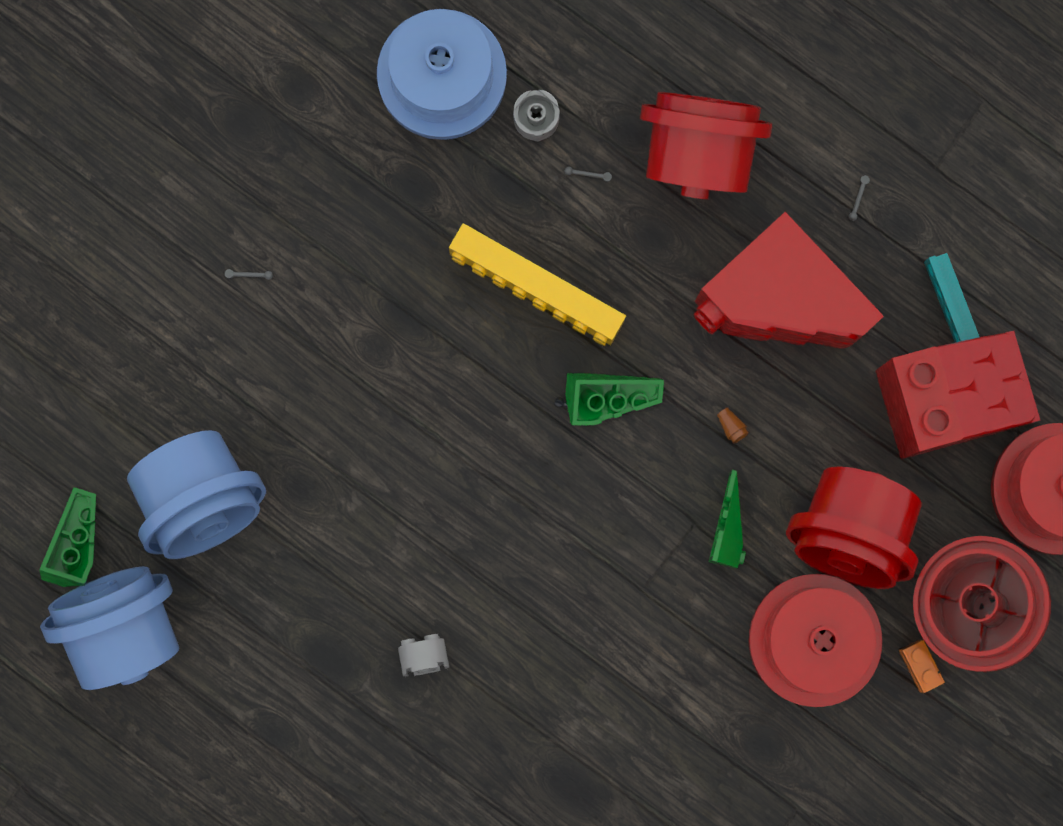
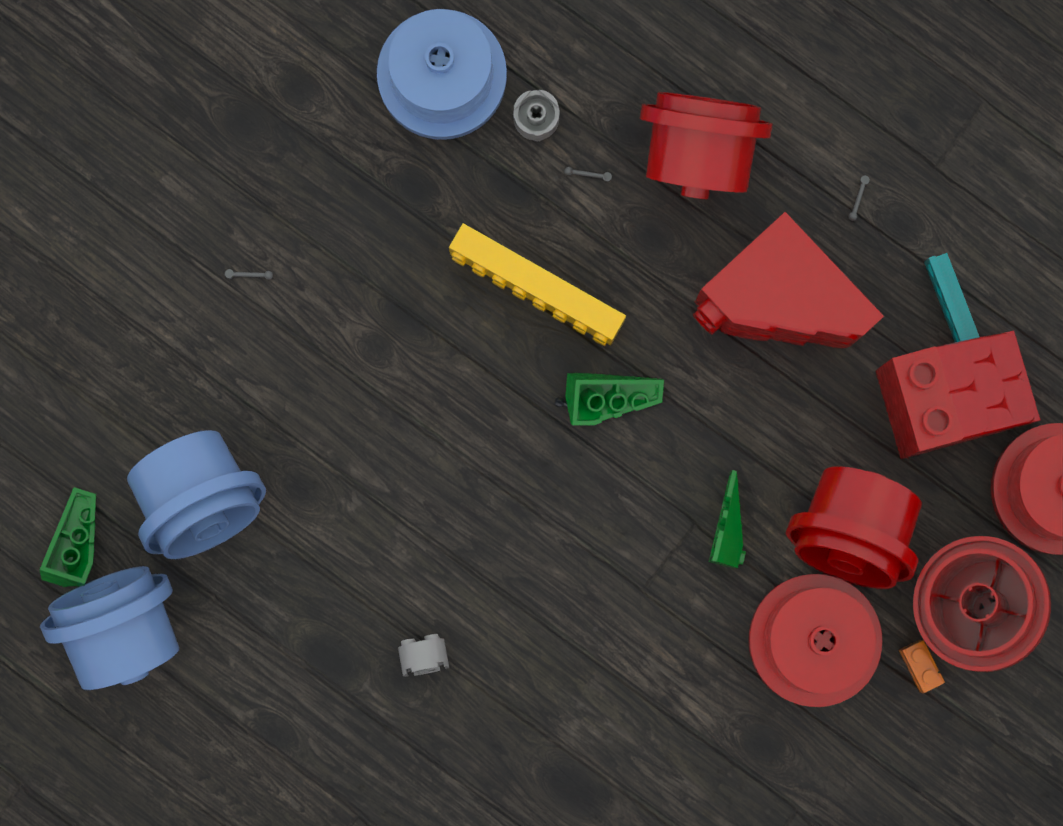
dark orange cone [717,408,749,443] -> none

